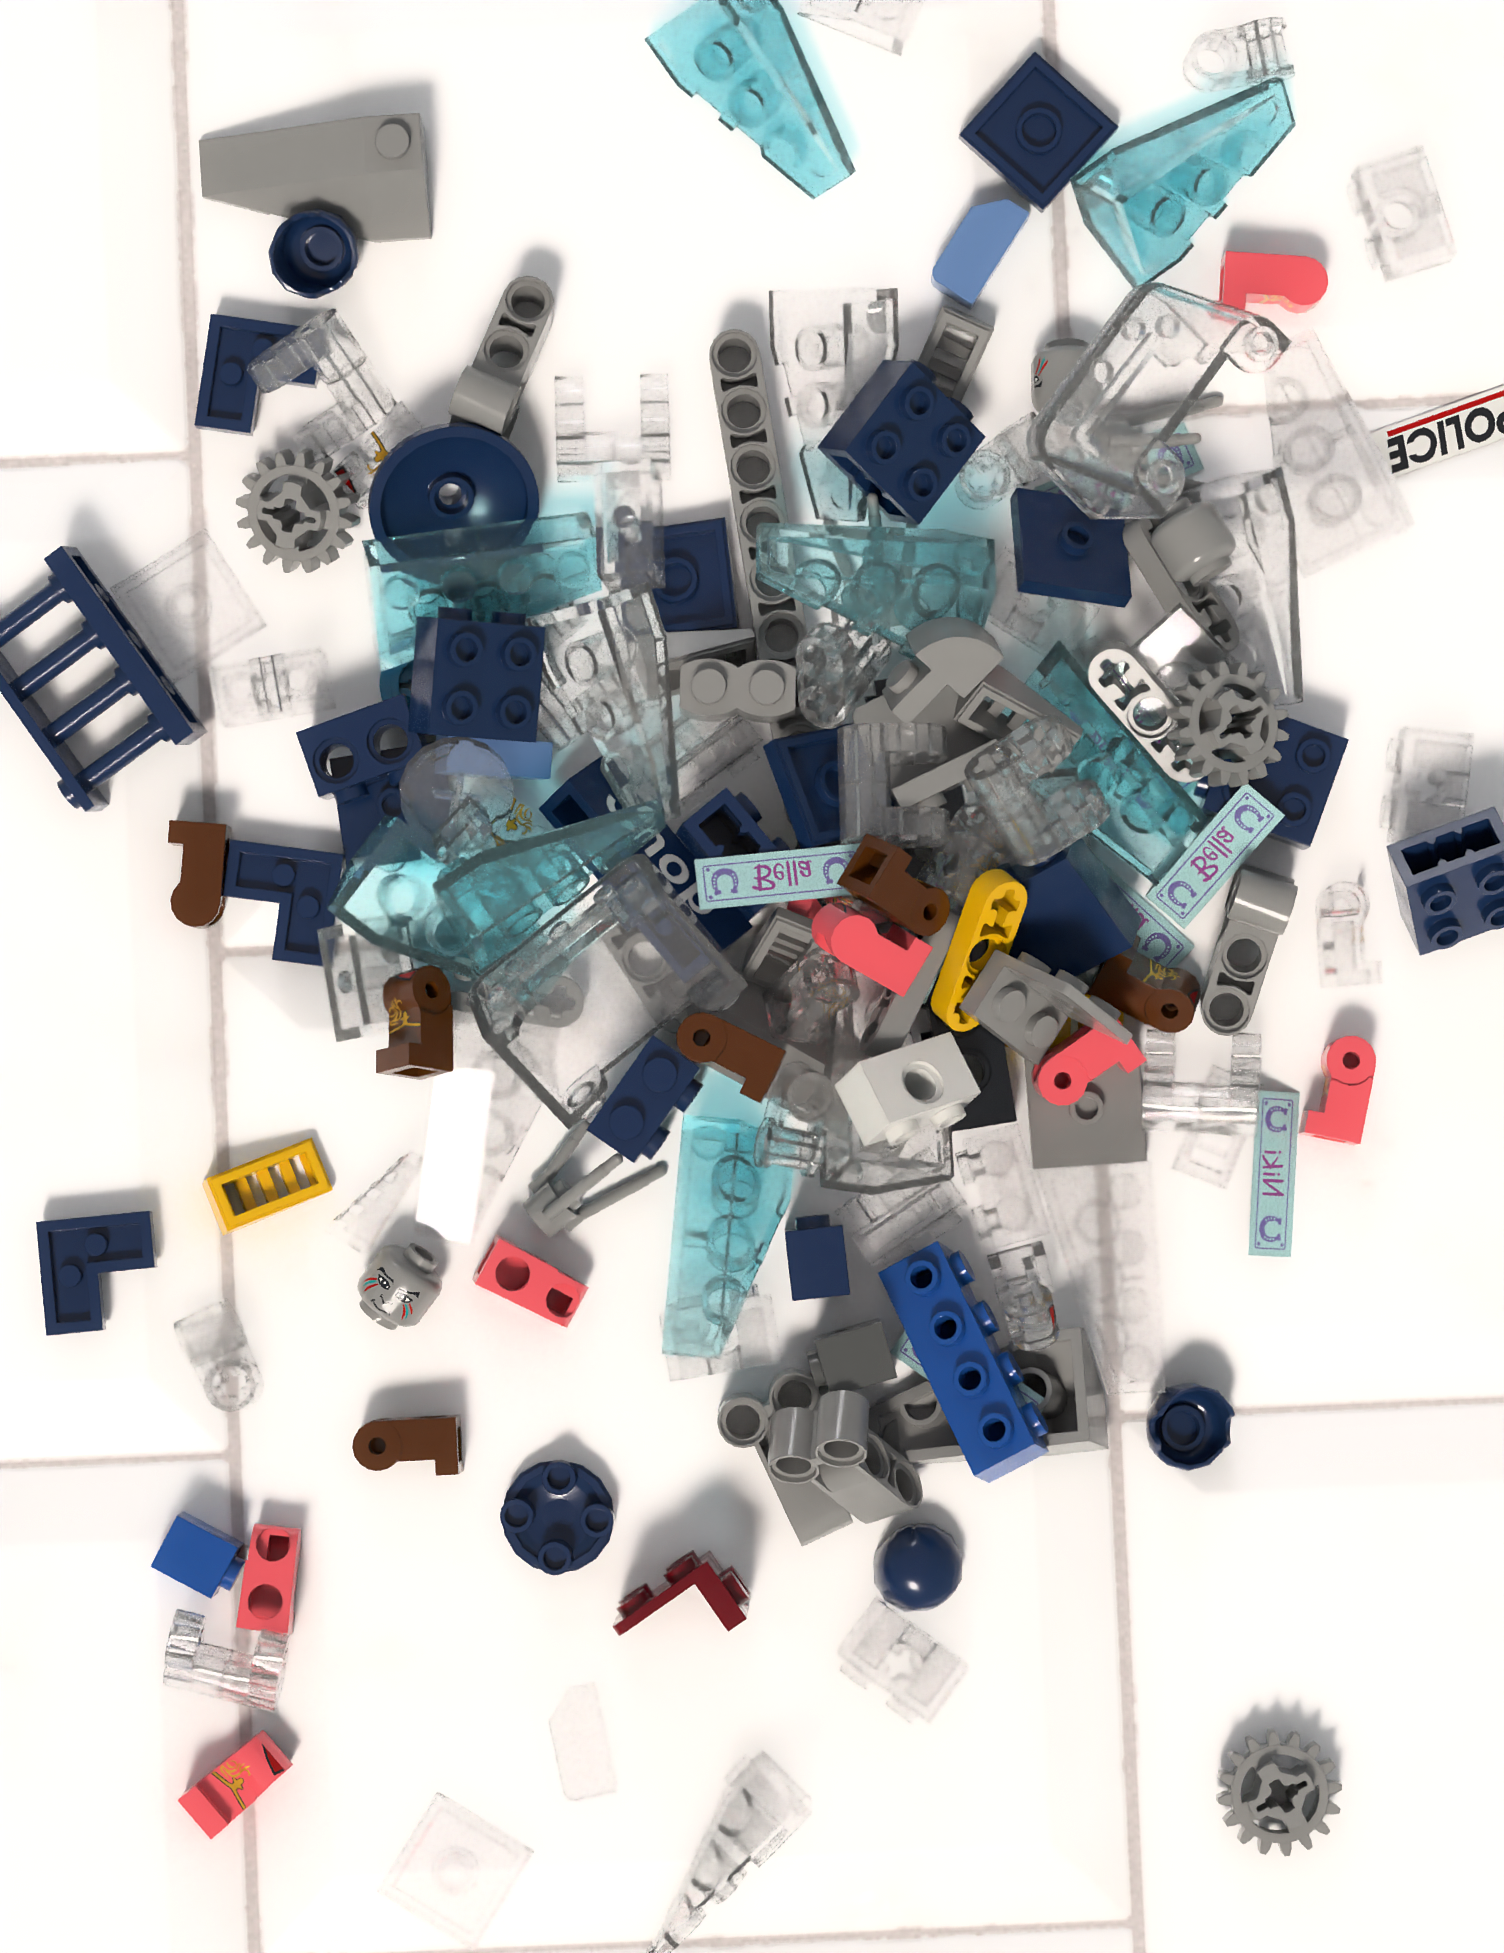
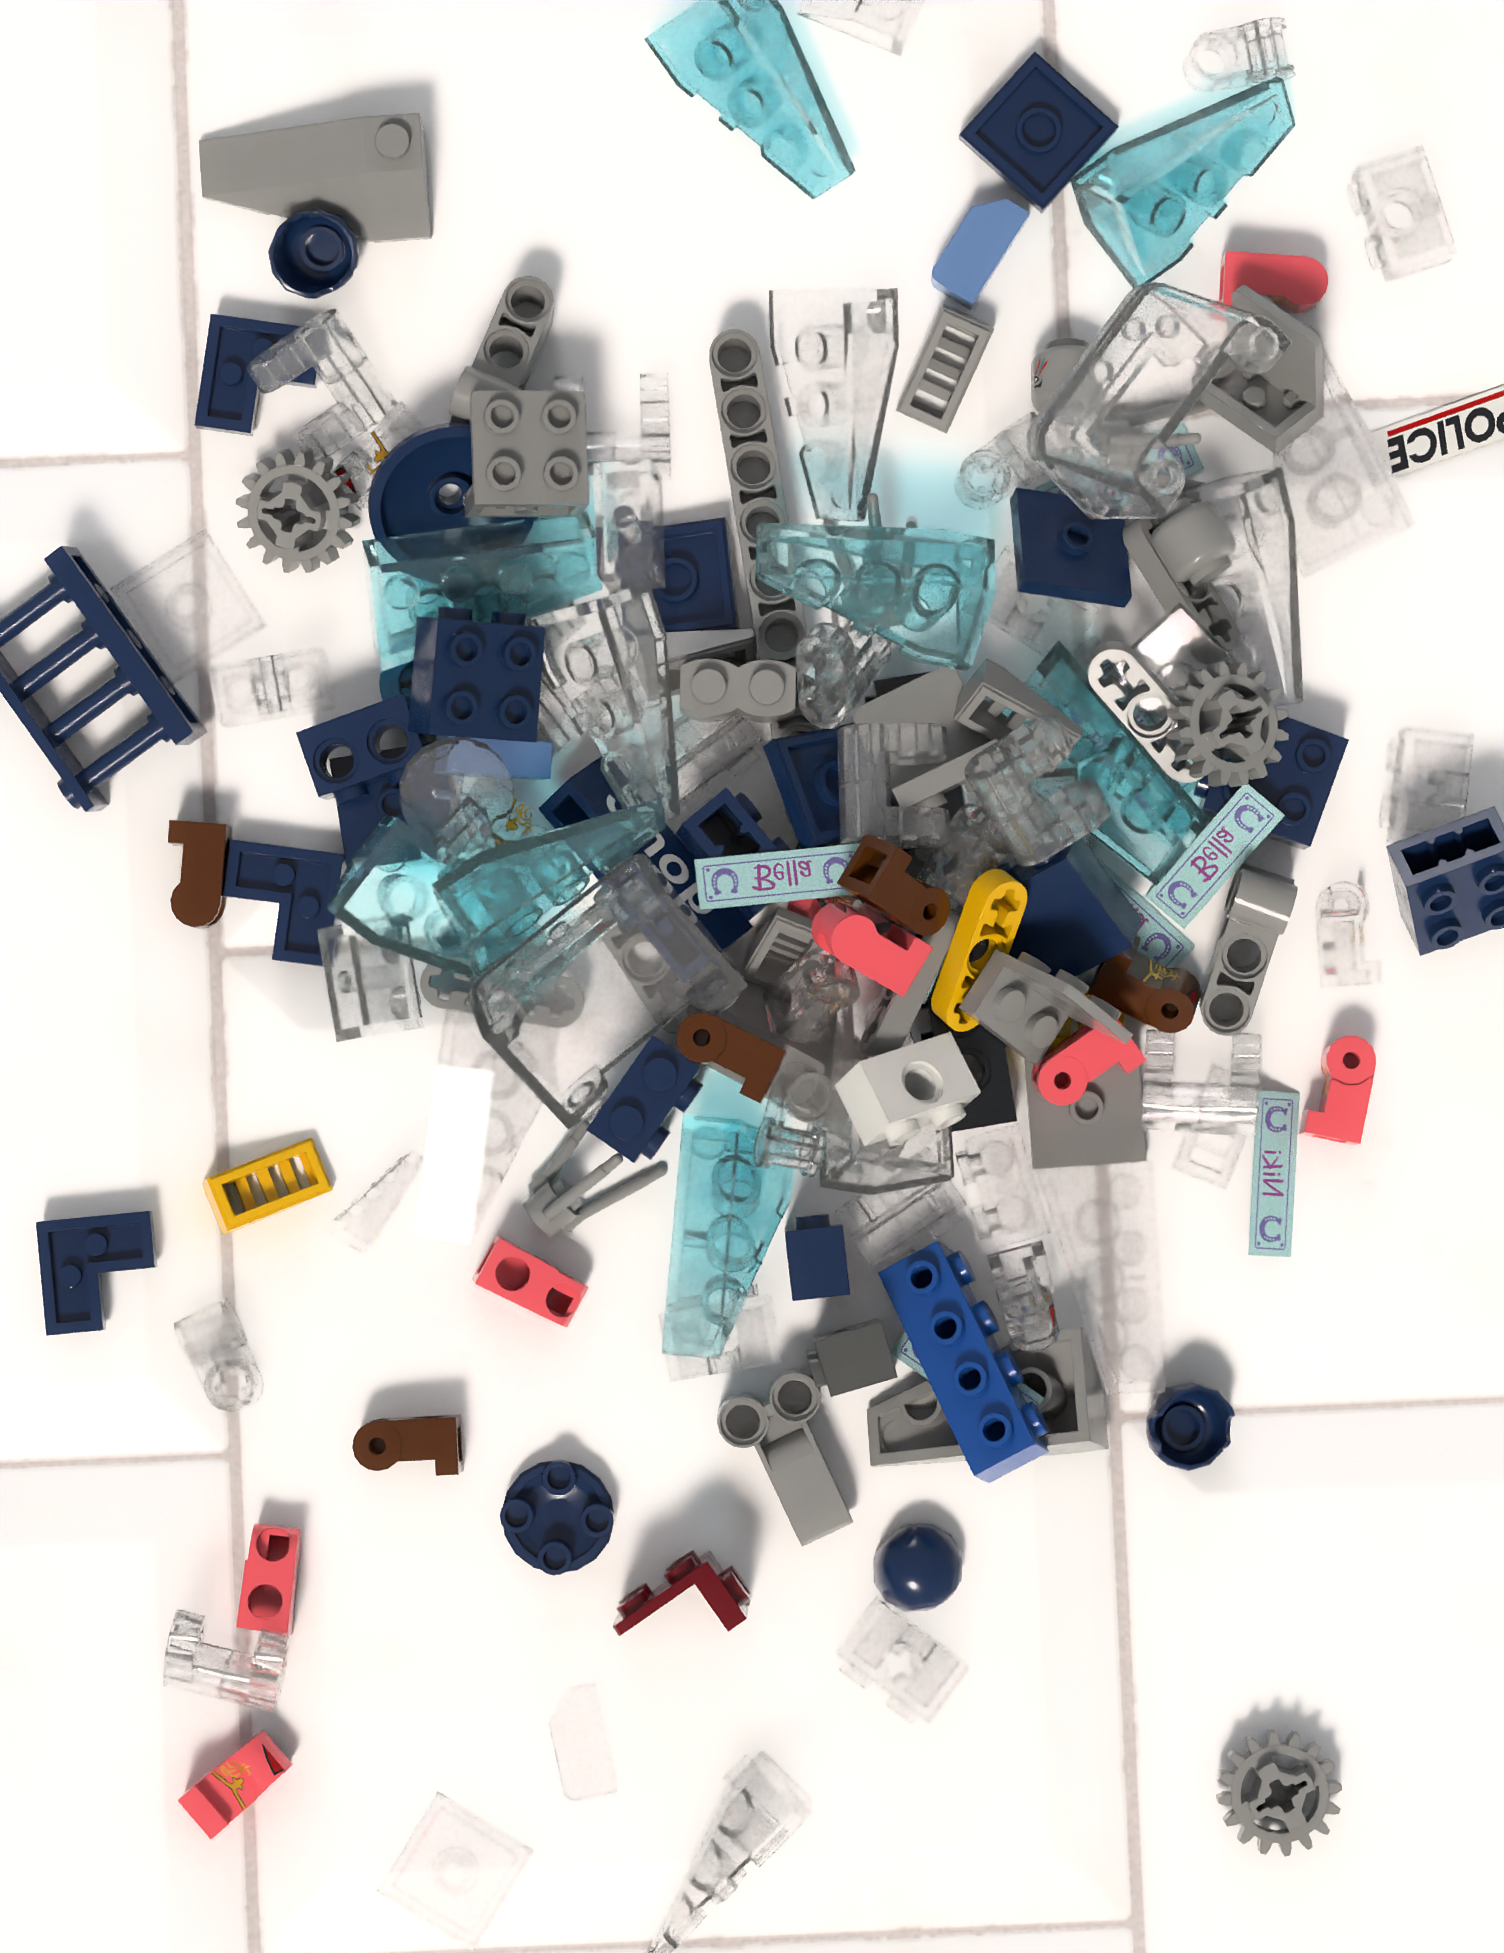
blue brick [150,1511,245,1599] -> none
light grey head [357,1243,442,1330] -> none
reddish brown leg [376,965,454,1080] -> none
light grey piece [768,1390,923,1524] -> none
dark blue brick [817,359,986,525] -> none
light grey brick [882,617,1004,725] -> none
none -> light grey bracket [465,390,589,517]
none -> light grey bracket [1194,285,1324,454]

